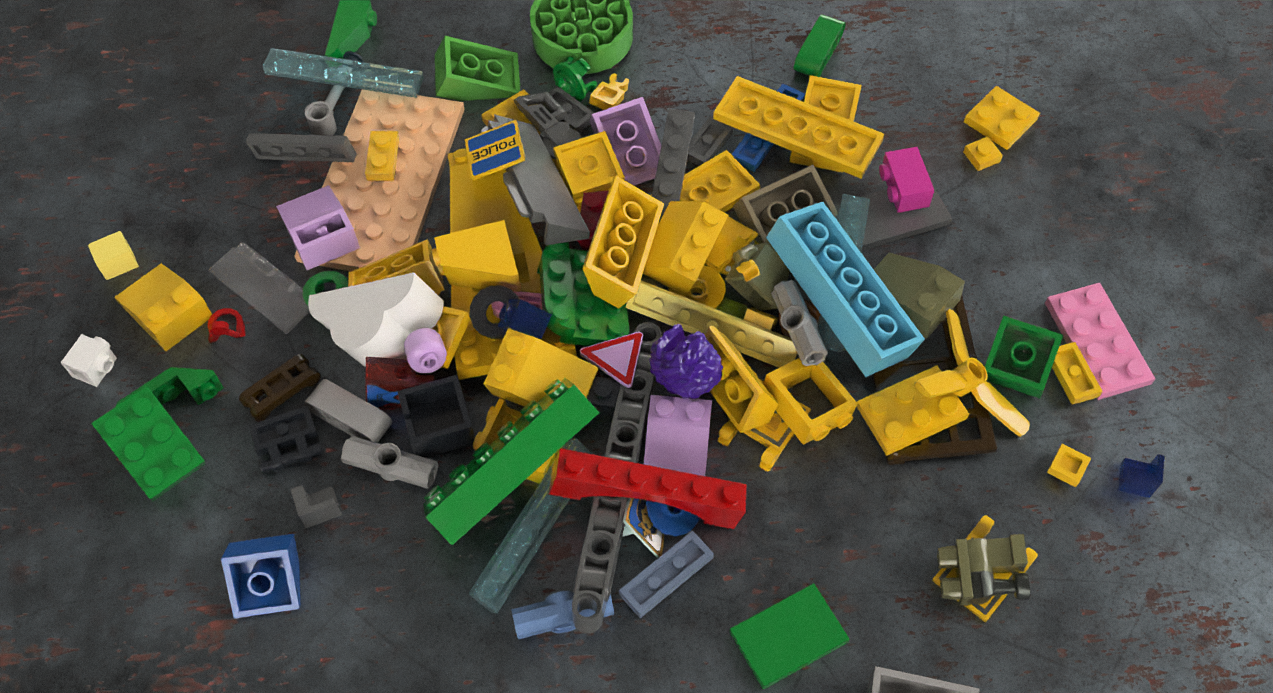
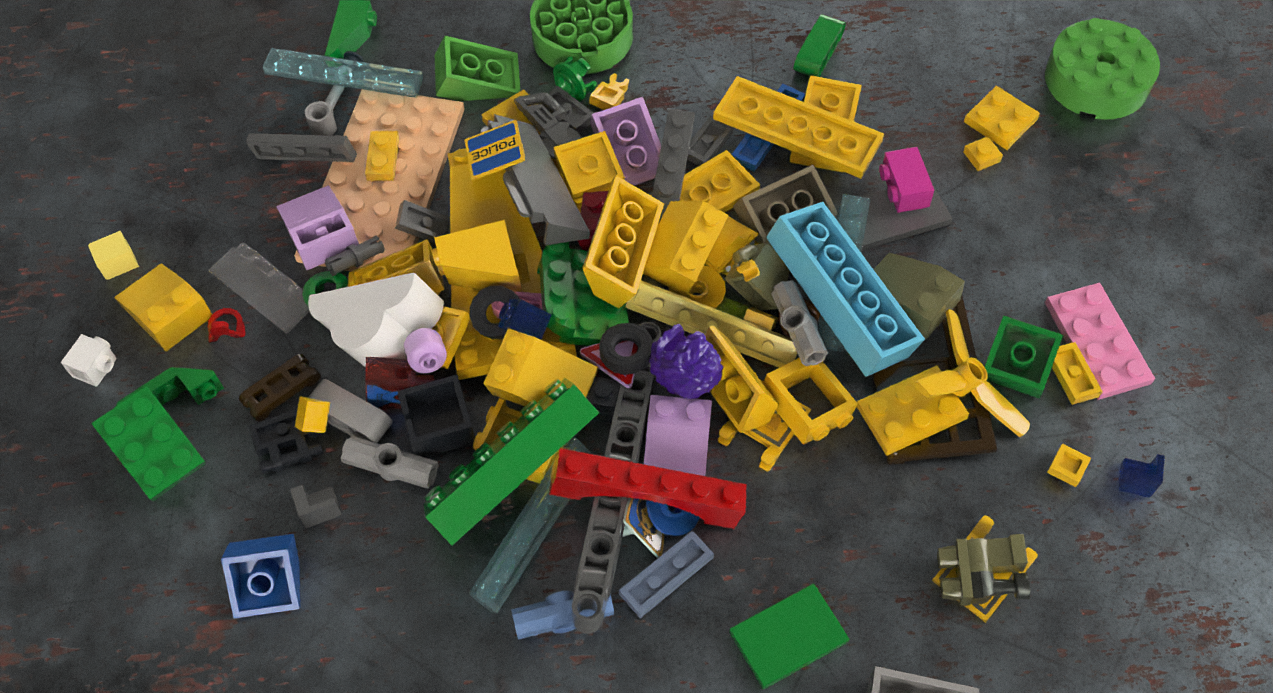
none -> yellow slope [295,396,330,433]
none -> dark grey pin [325,236,385,276]
none -> dark grey plate [395,200,450,243]
none -> black tyre [599,323,653,375]
none -> bright green brick [1045,18,1160,120]

